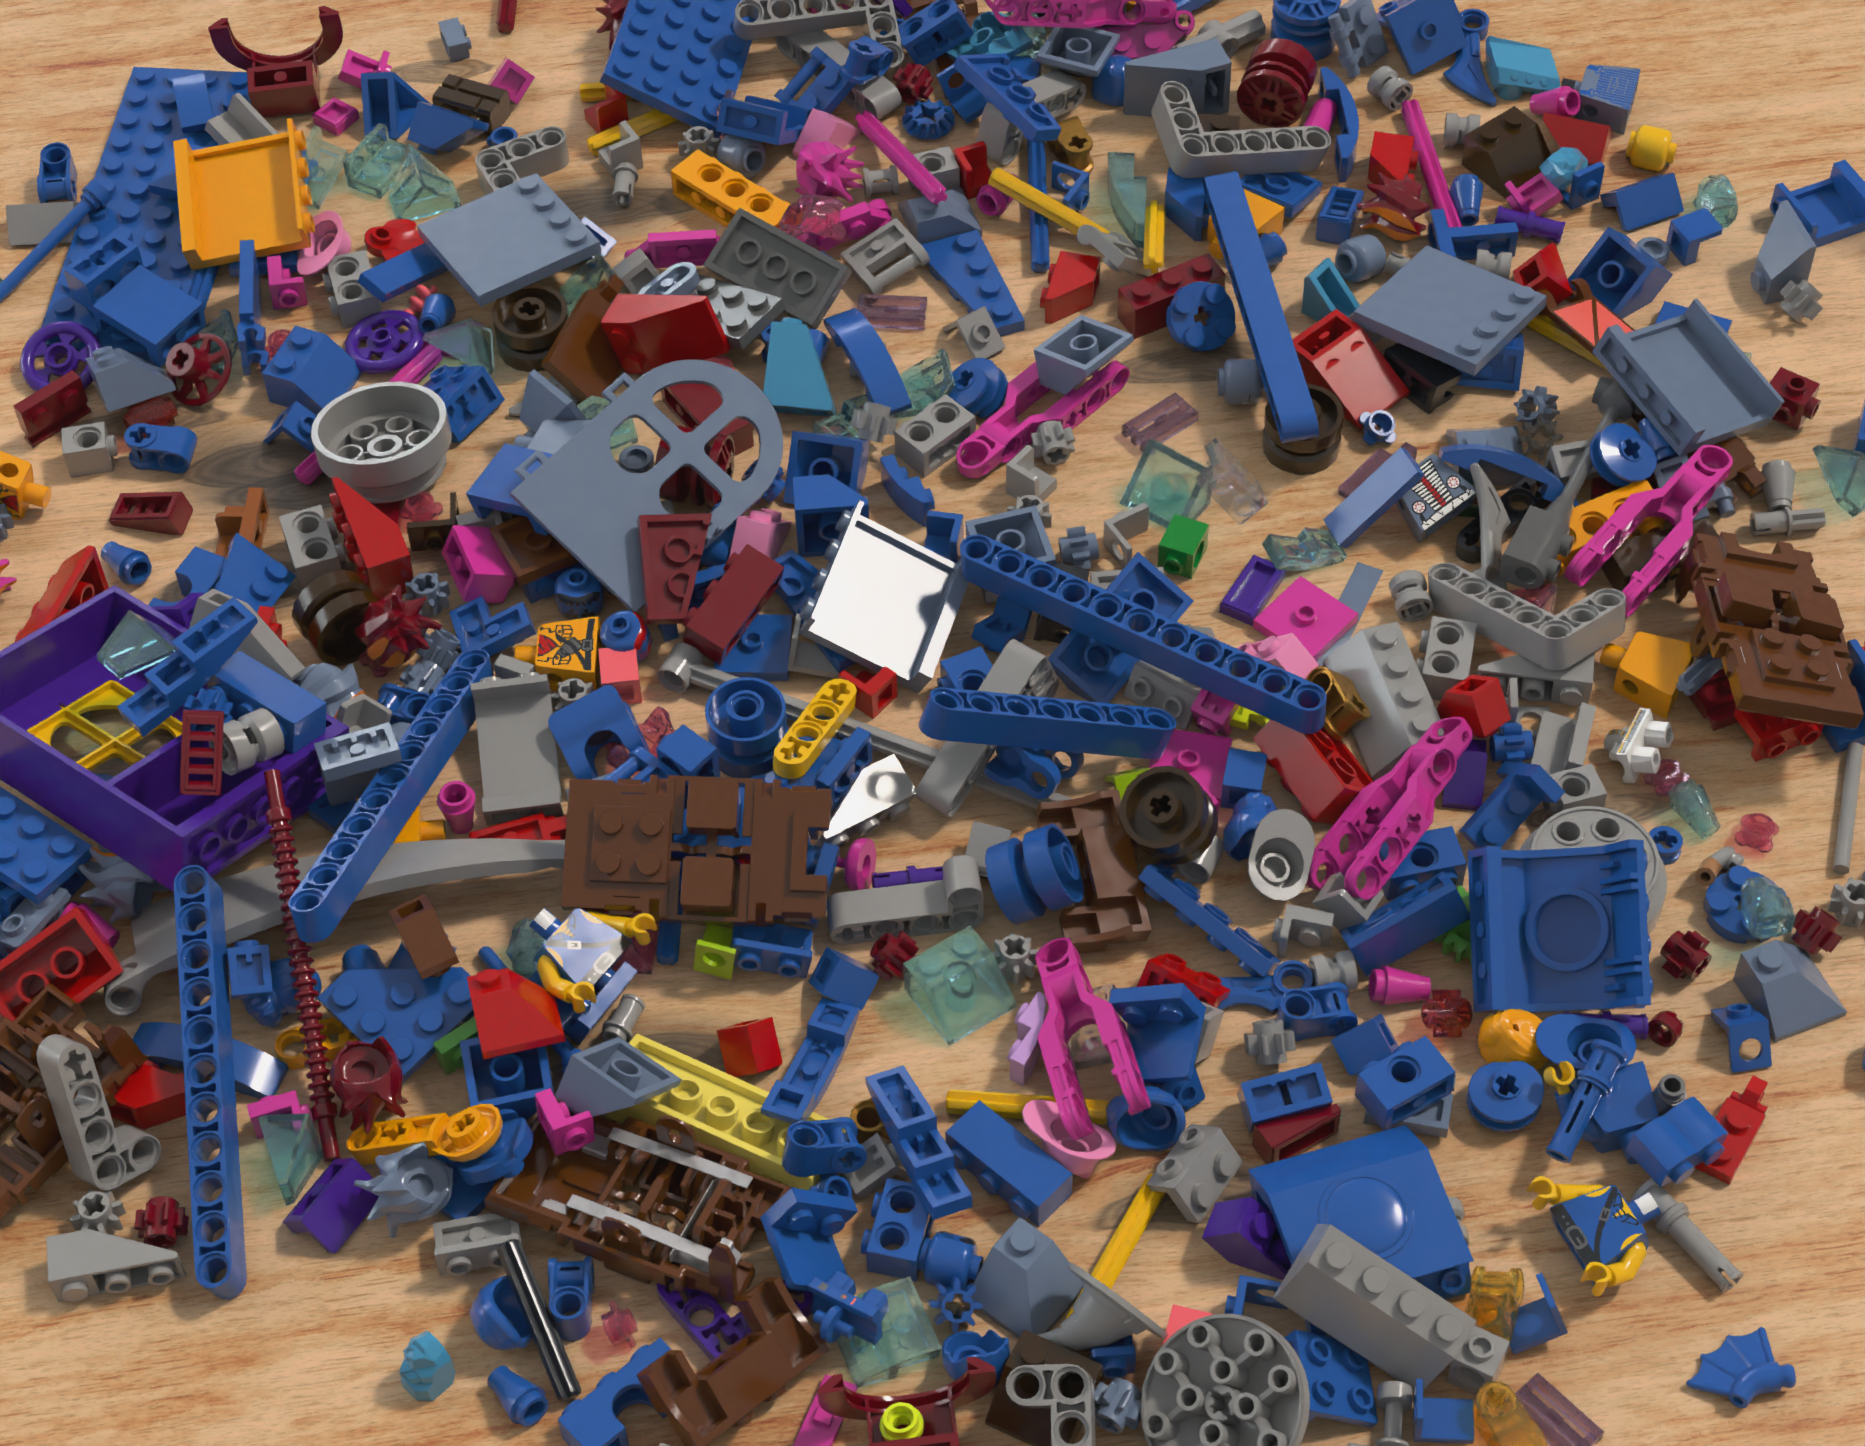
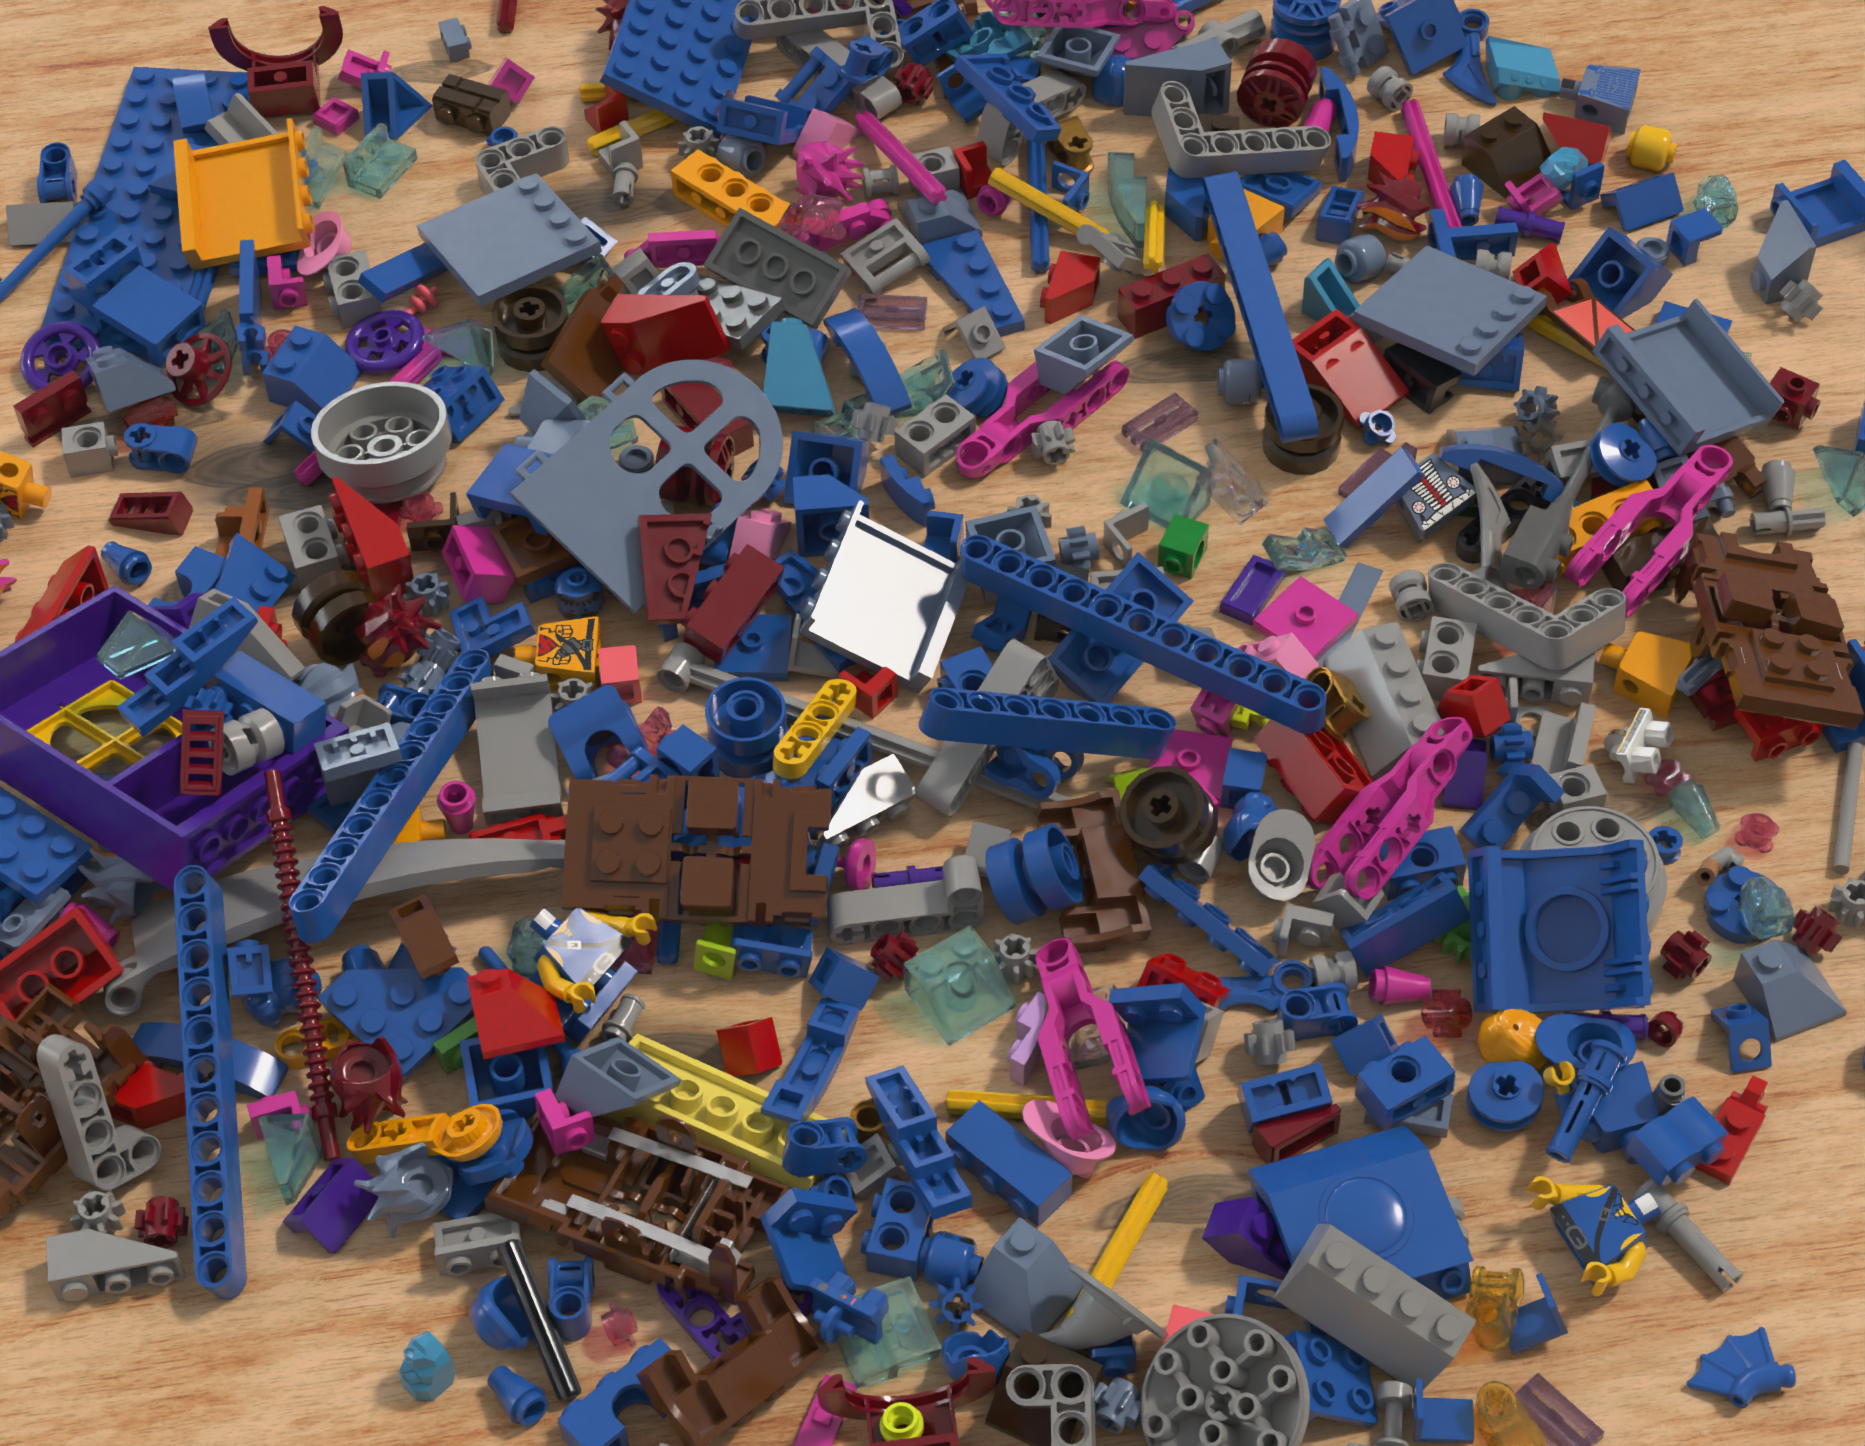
red plate [364,219,425,261] -> none
clear light blue slope [389,143,461,220] -> none
blue slope [407,101,489,155] -> none
blue cone [418,293,456,336] -> none
blue head [600,610,653,663] -> none
blue gear [902,98,955,140] -> none
light grey panel [1006,445,1057,502] -> none
light grey bracket [1124,660,1202,729] -> none
light grey bracket [1147,1124,1243,1224] -> none
light grey brick [1447,1325,1510,1400] -> none
dark pink cone [1529,86,1581,117] -> none

